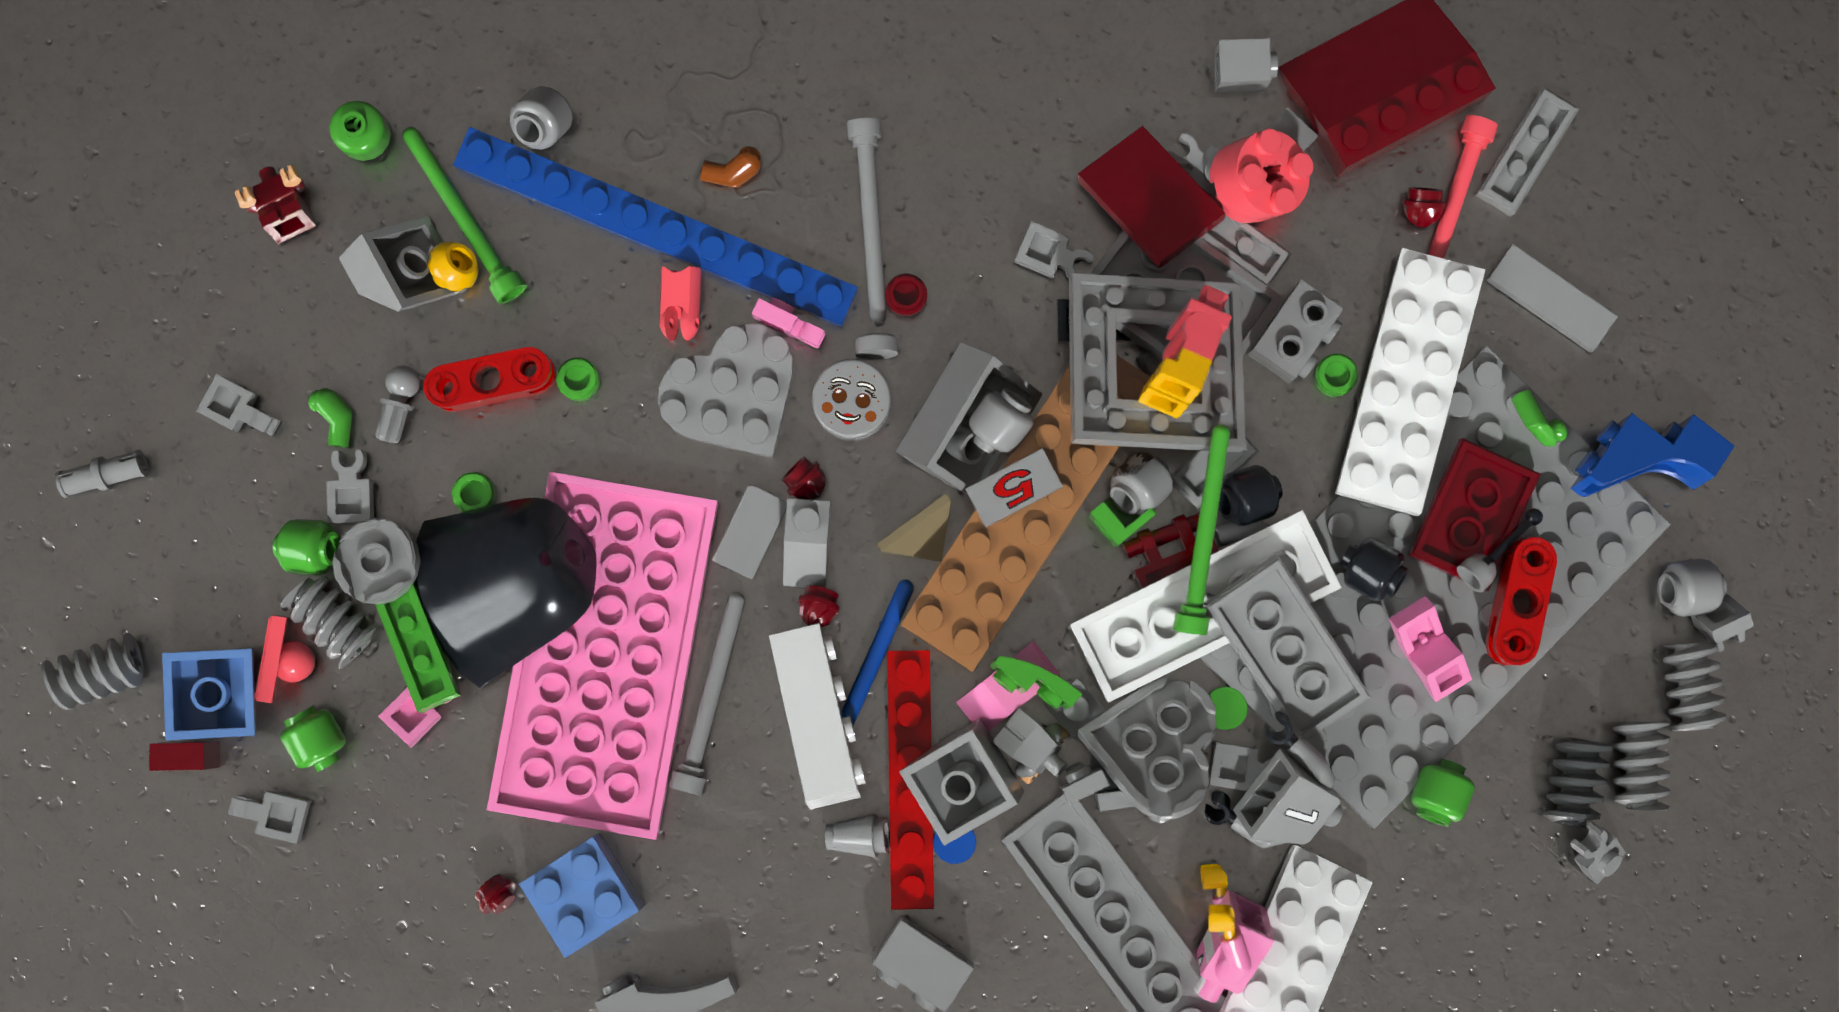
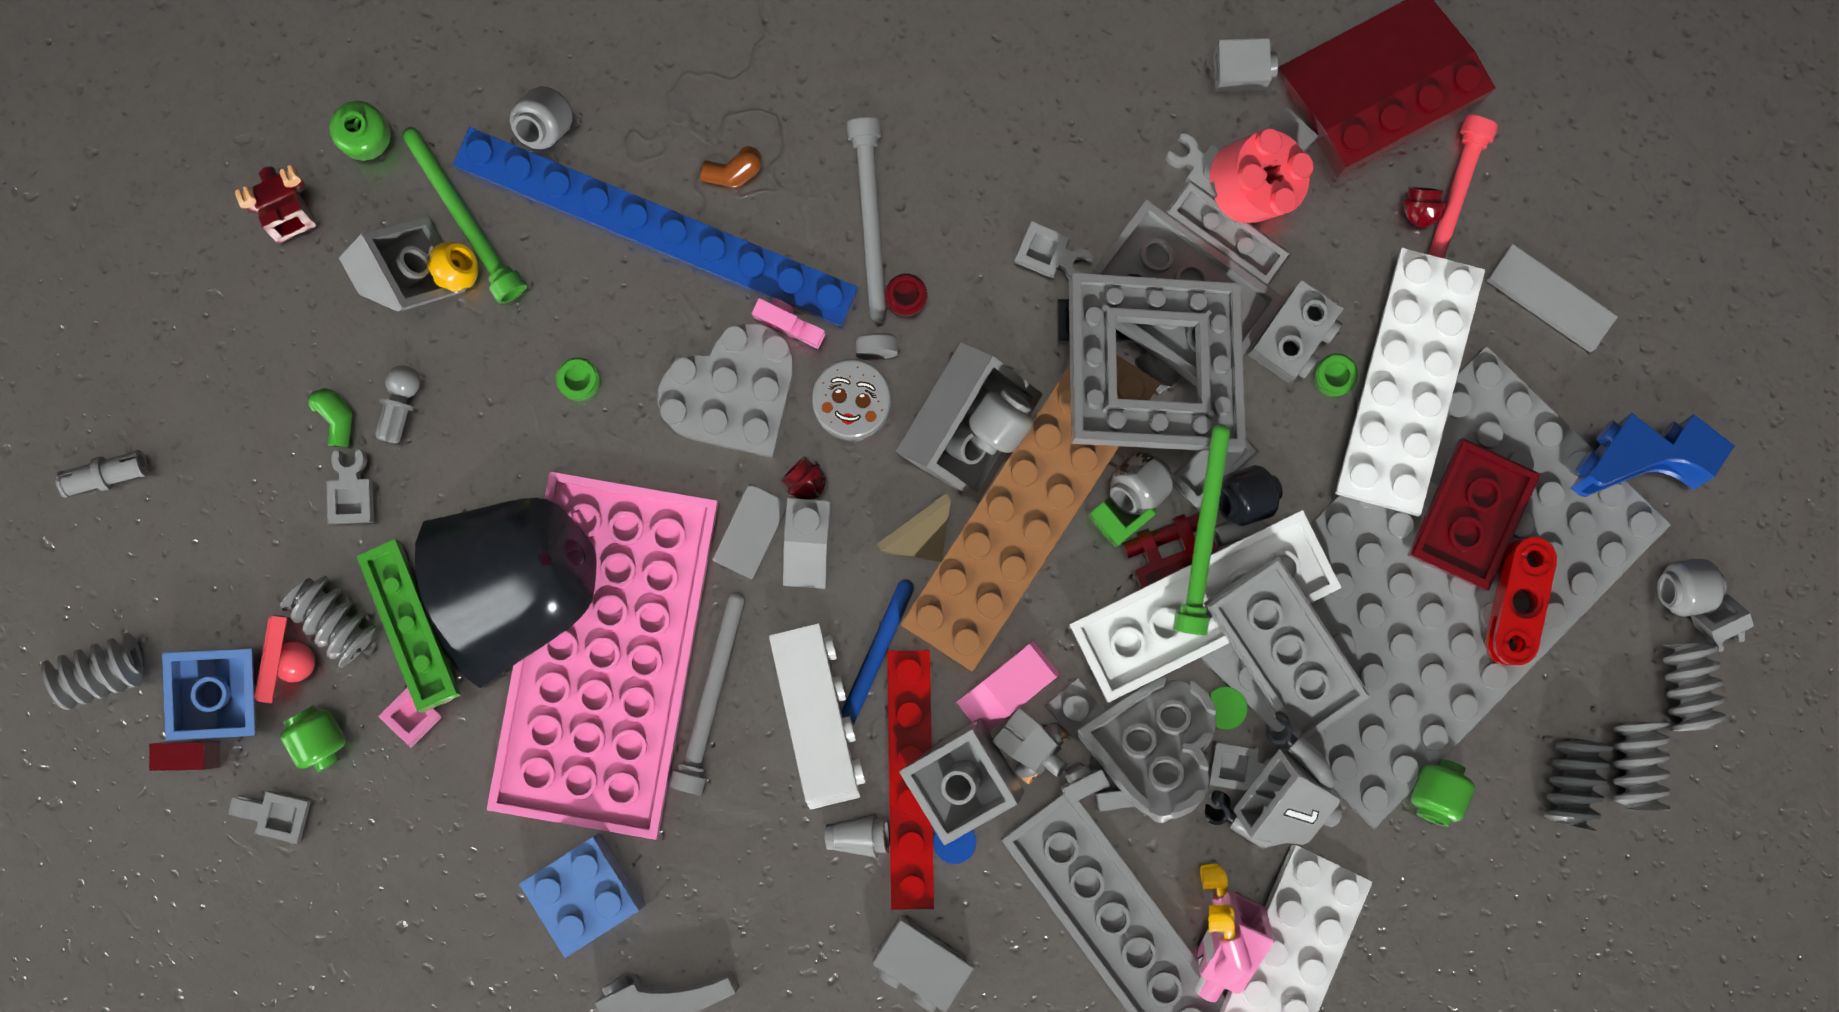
light grey plate [196,374,281,436] -> none
bright green head [273,519,341,575] -> none
light grey tile [332,518,421,605] -> none
red piece [423,347,556,412] -> none
bright green tile [452,472,497,512] -> none
dark red plate [475,874,516,915] -> none
coral piece [659,266,702,341] -> none
dark red plate [798,585,840,627] -> none
light grey tile [965,448,1063,528] -> none
bright green slope [989,656,1082,709] -> none
dark red tile [1077,126,1225,269] -> none
hips [1138,285,1232,419] -> none
black head [1340,537,1409,601] -> none
bright pink slope [1389,596,1472,702] -> none
hinge [1457,508,1543,592] -> none
light grey tile [1475,87,1579,217] -> none
bright green arm [1511,390,1568,447] -> none
light grey plate [1571,821,1626,884] -> none

